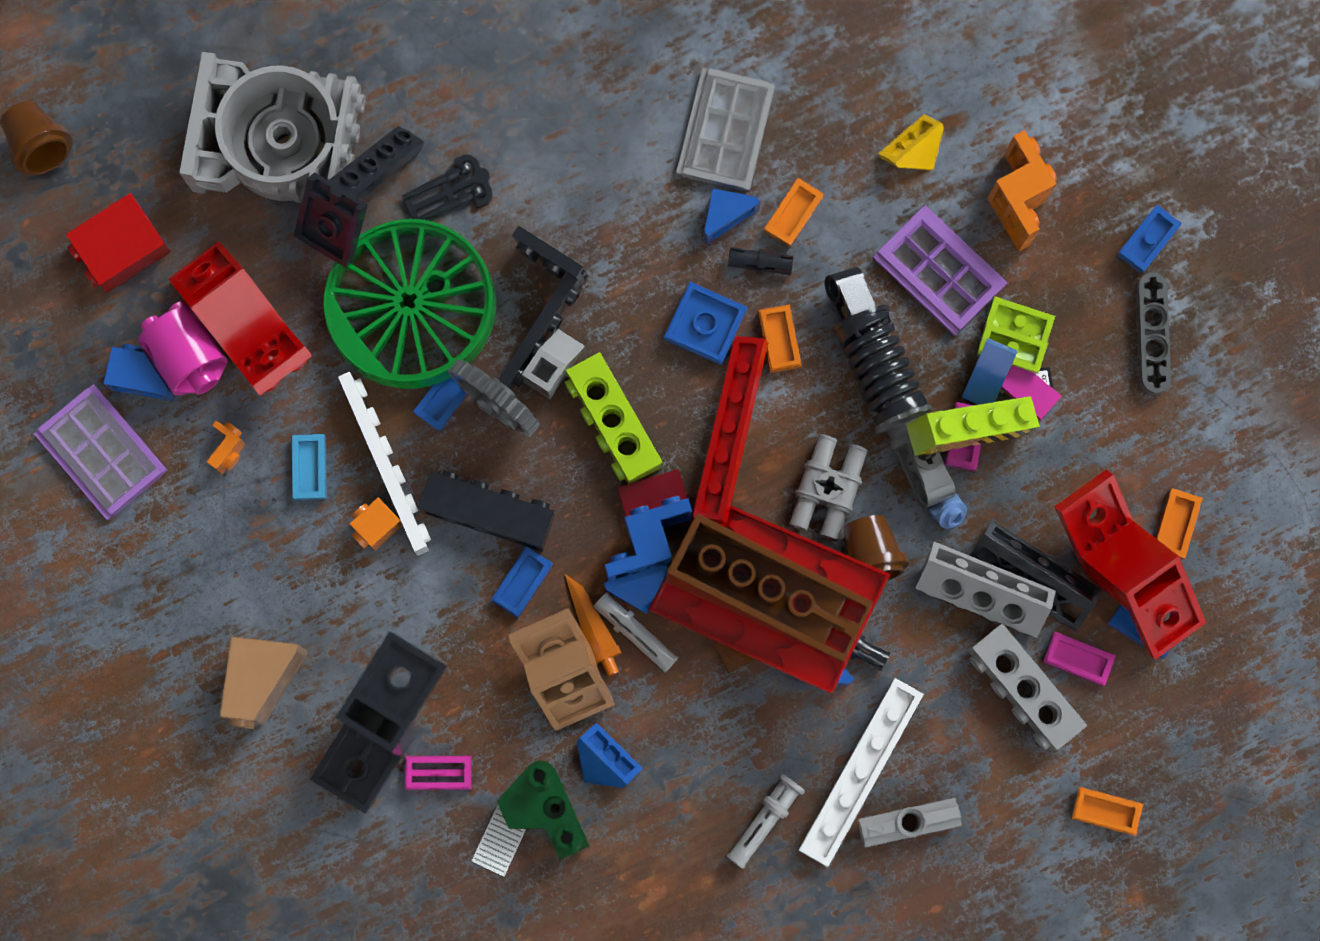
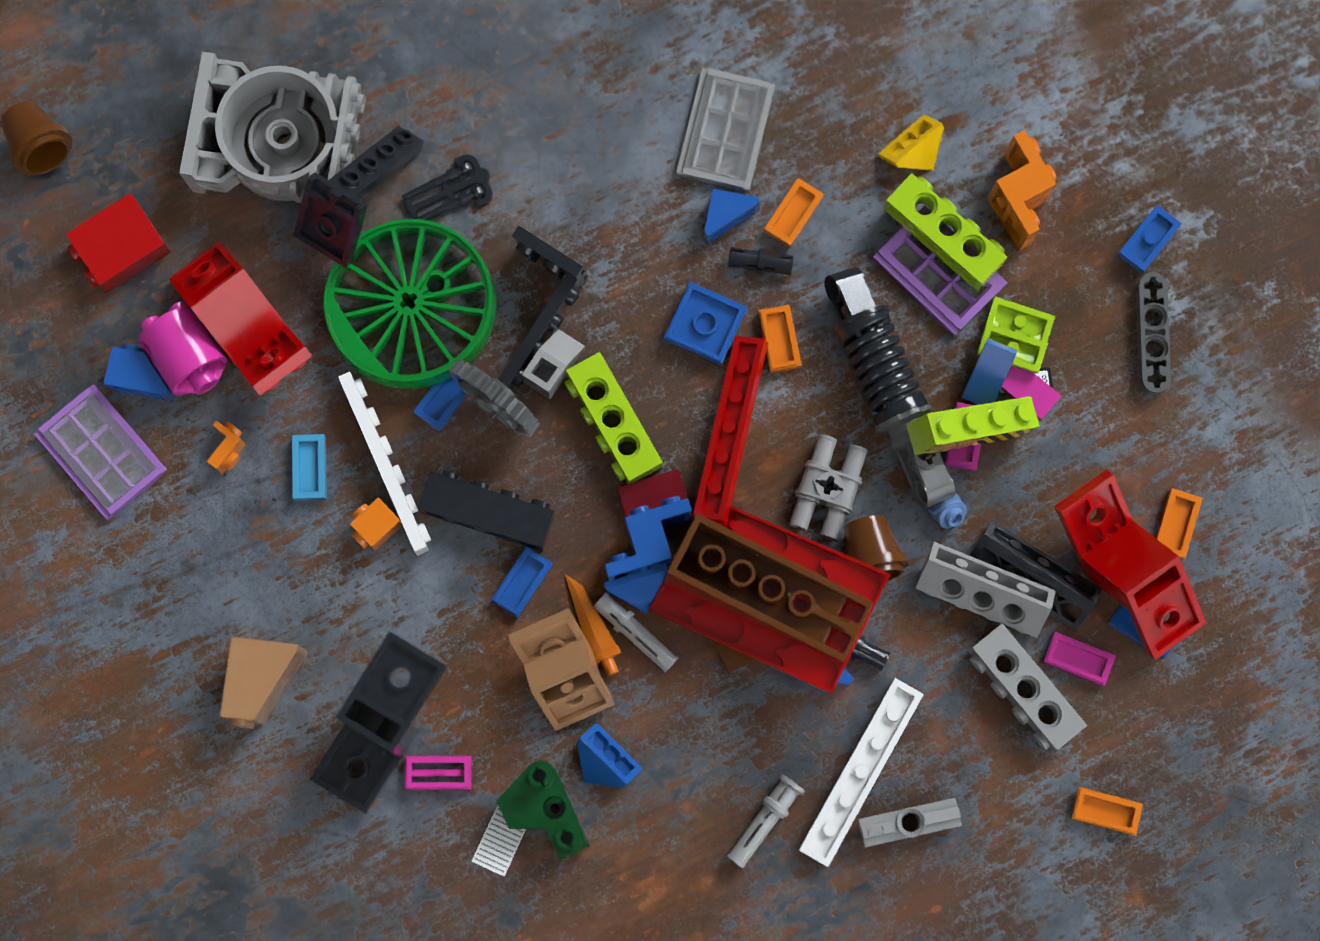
none -> lime brick [883,173,1007,292]

